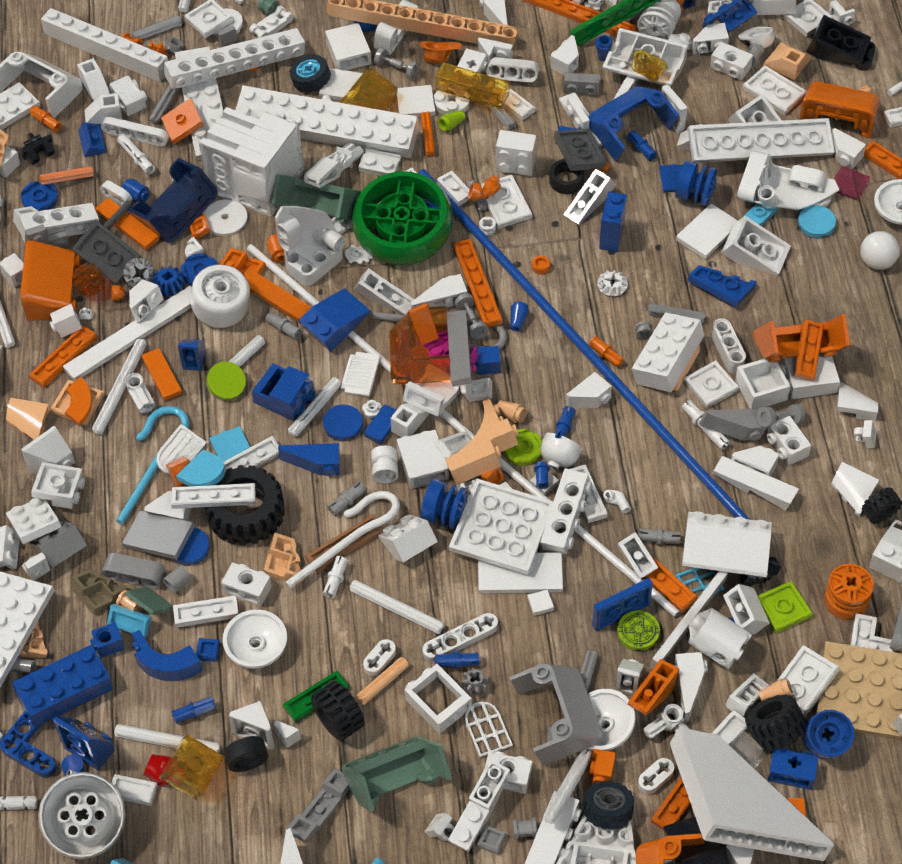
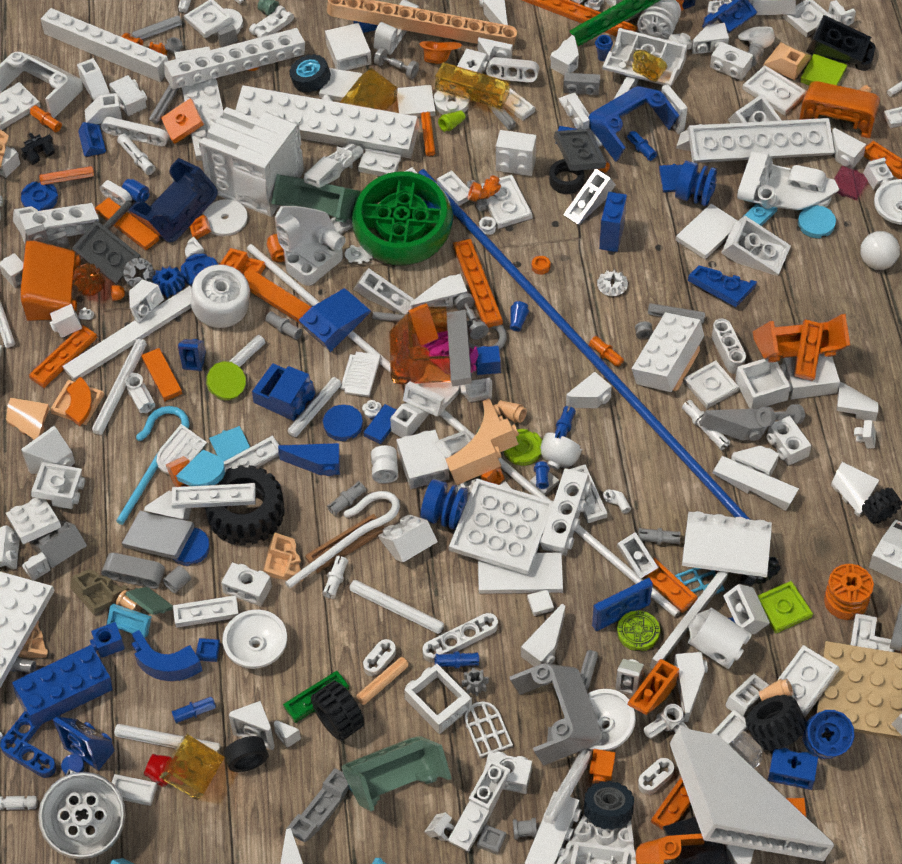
none -> white slope [521,604,565,667]
none -> lime tile [800,54,847,85]
none -> white brick [863,158,894,190]

